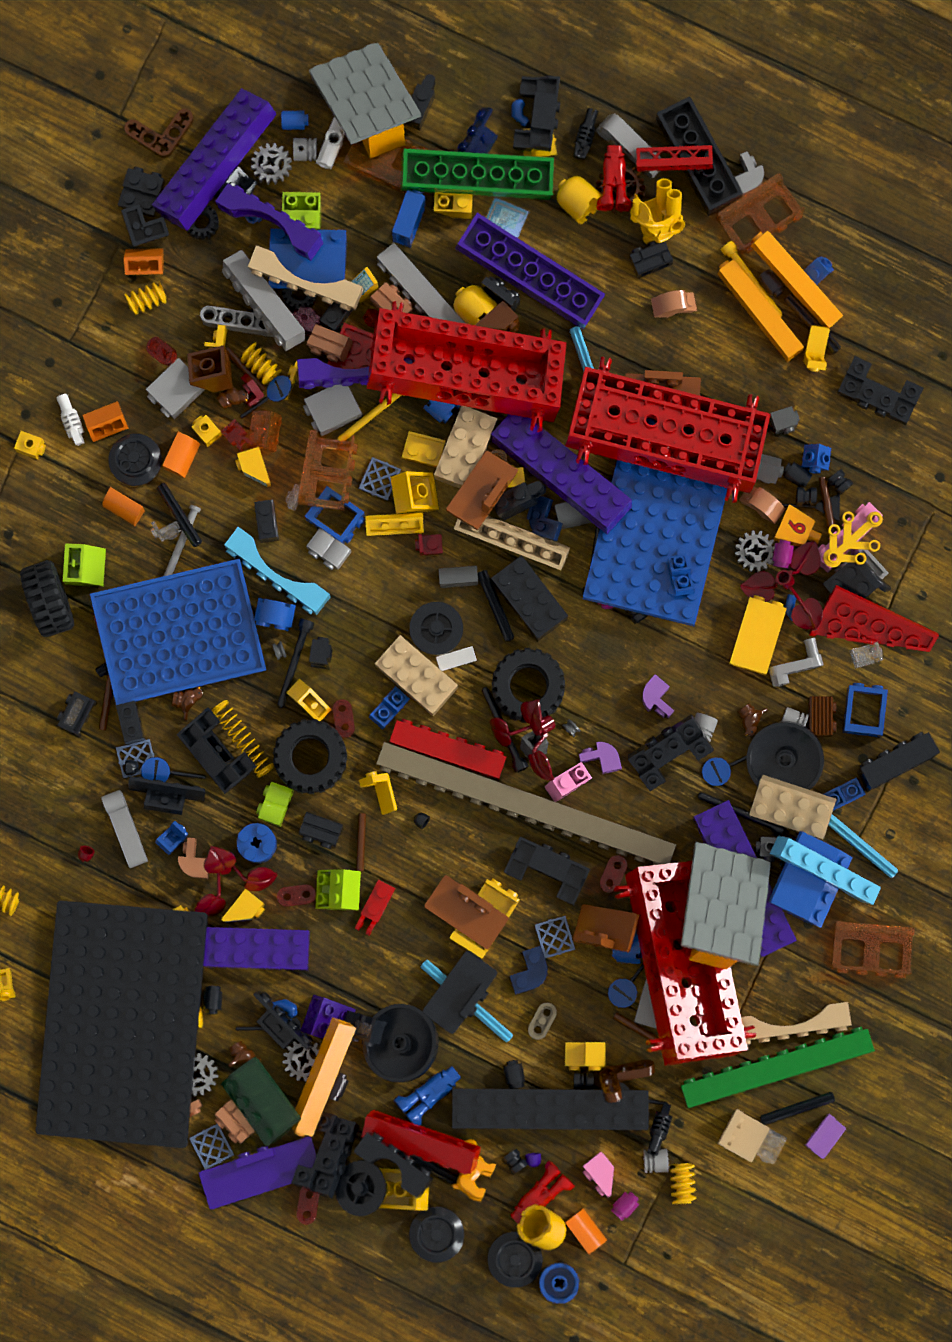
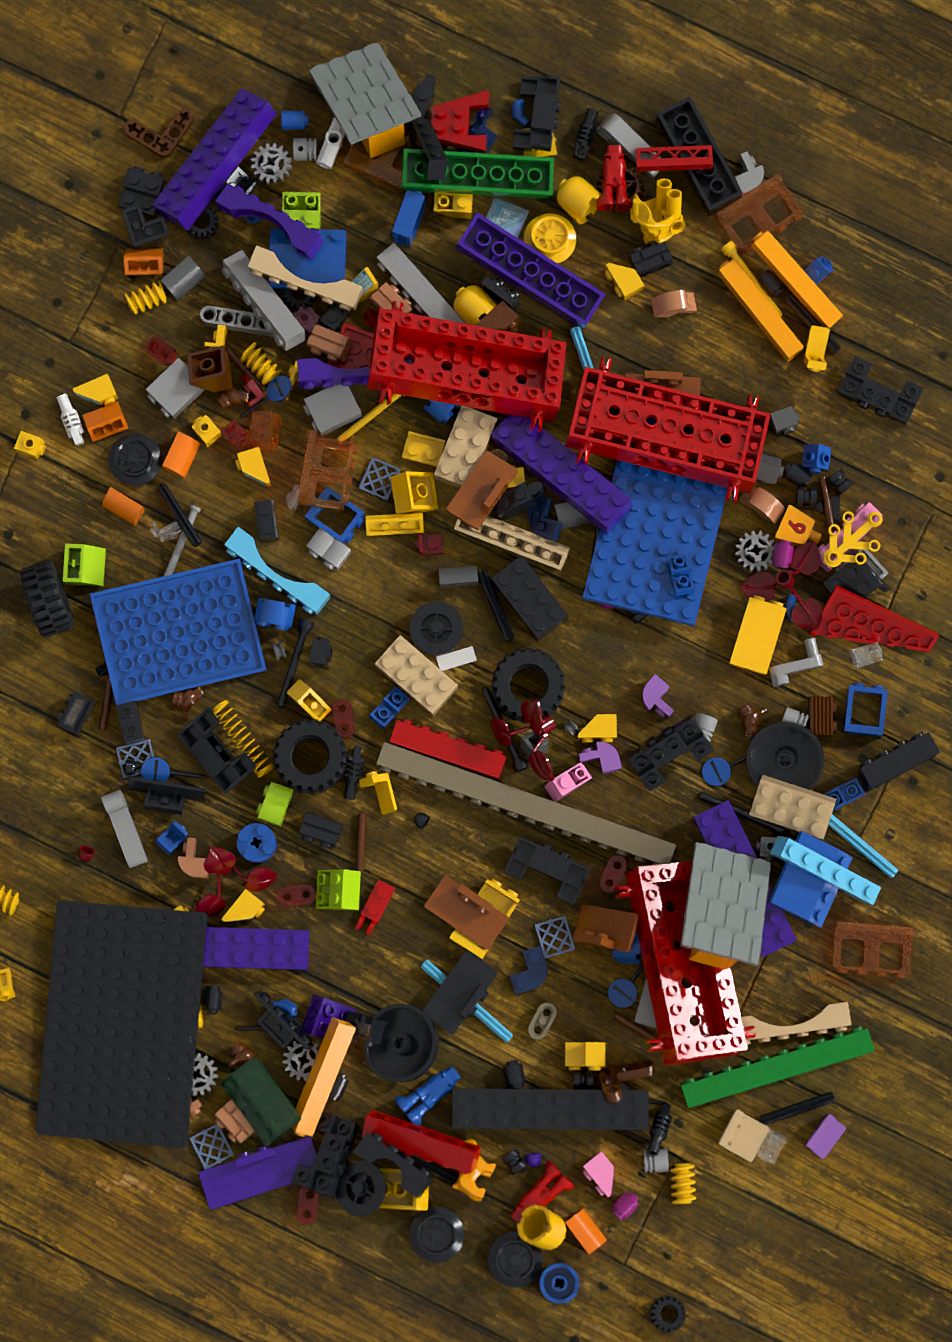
none -> yellow slope [73,374,118,406]
none -> dark grey brick [160,256,205,301]
none -> black hinge [344,746,365,800]
none -> black arch [409,118,448,180]
none -> red wing [431,90,490,154]
none -> yellow wheel [524,214,576,264]
none -> yellow slope [578,714,617,743]
none -> yellow slope [604,263,644,301]
none -> black tyre [650,1295,686,1332]

